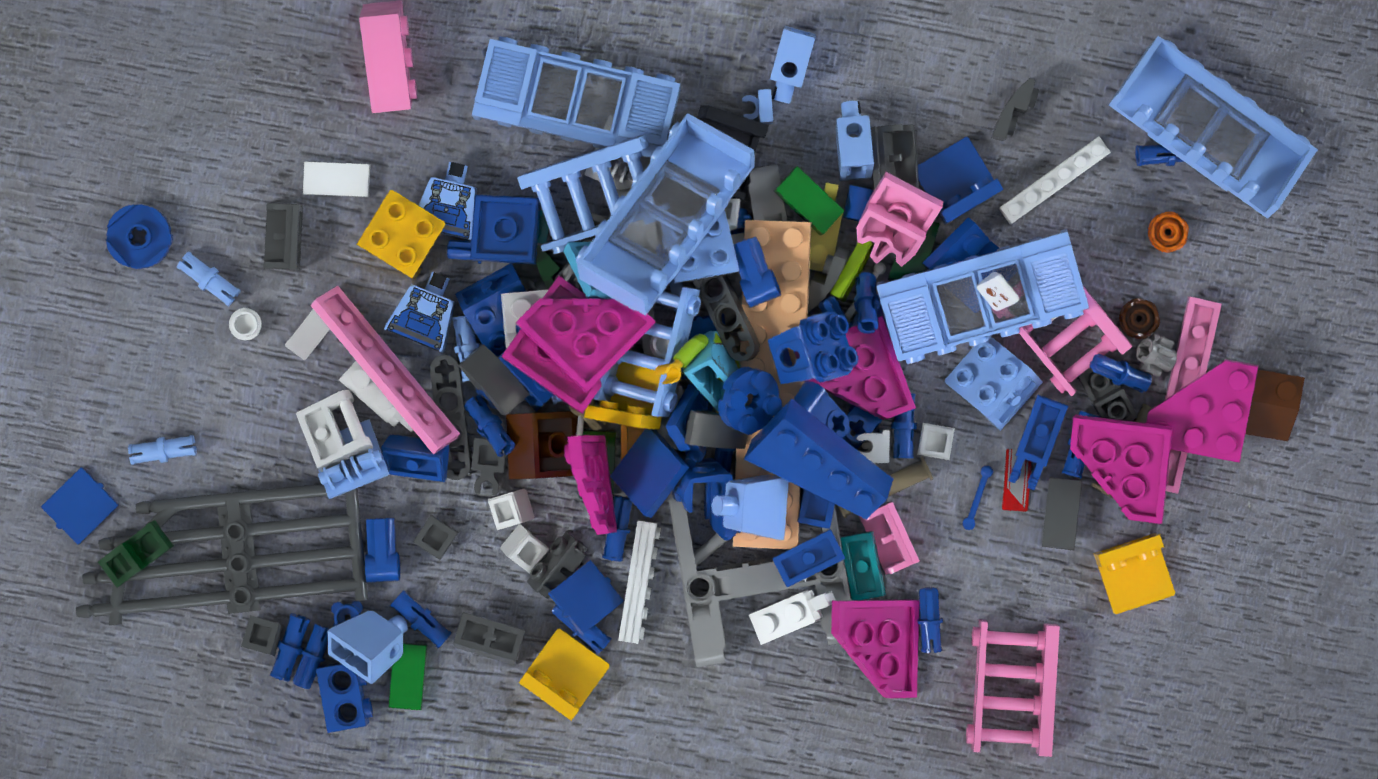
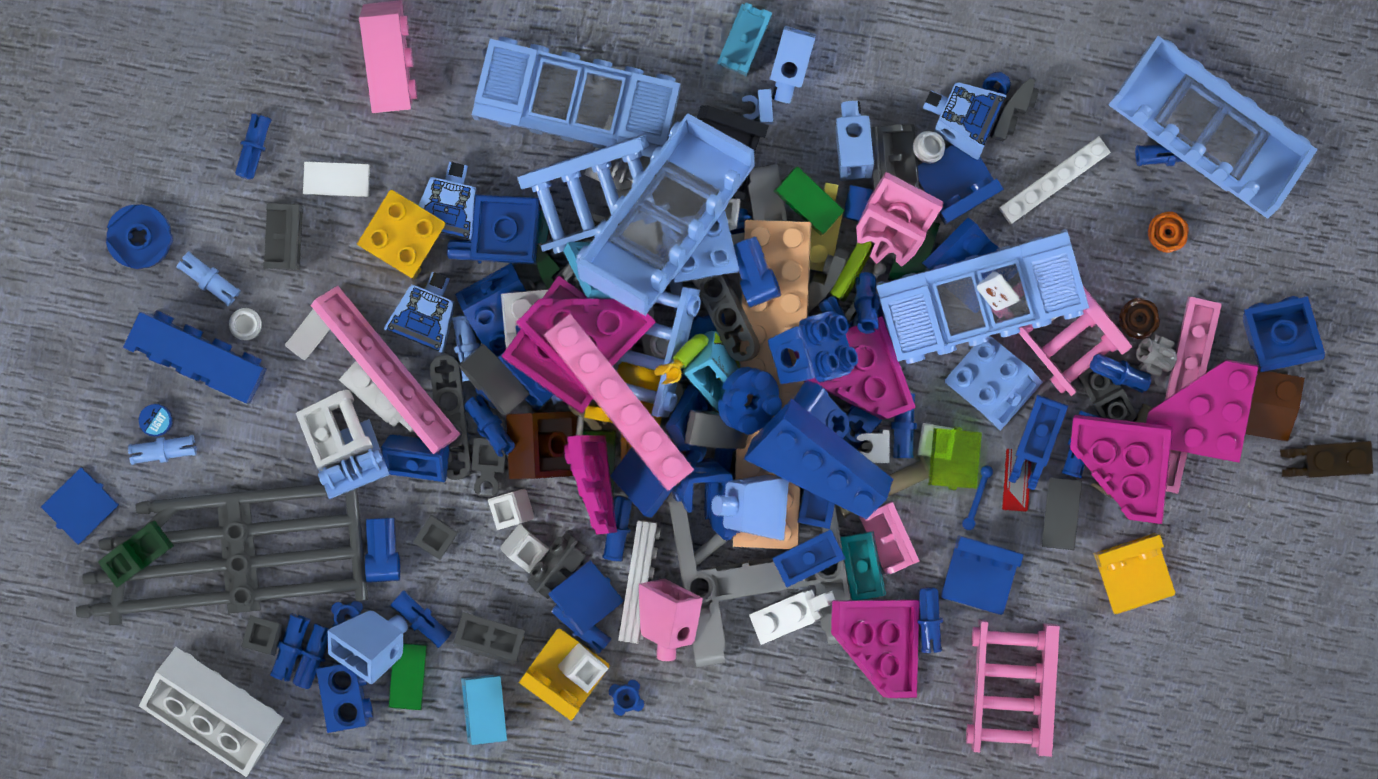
none -> blue wedge [123,310,267,404]
none -> tile [139,404,173,437]
none -> white slope [139,647,284,777]
none -> blue axle [235,114,272,180]
none -> medium azure hinge [461,675,507,745]
none -> bright pink plate [543,314,694,491]
none -> white slope [558,643,609,693]
none -> blue plate [609,680,644,716]
none -> bright pink torso [639,579,702,661]
none -> medium azure hinge [717,3,772,76]
none -> white plate [913,131,945,164]
none -> torso [923,83,1006,160]
none -> clear neon green piece [928,427,982,490]
none -> blue bracket [941,535,1024,615]
none -> blue hinge [982,72,1011,95]
none -> blue plate [1243,296,1325,372]
none -> dark brown hinge [1280,441,1374,478]

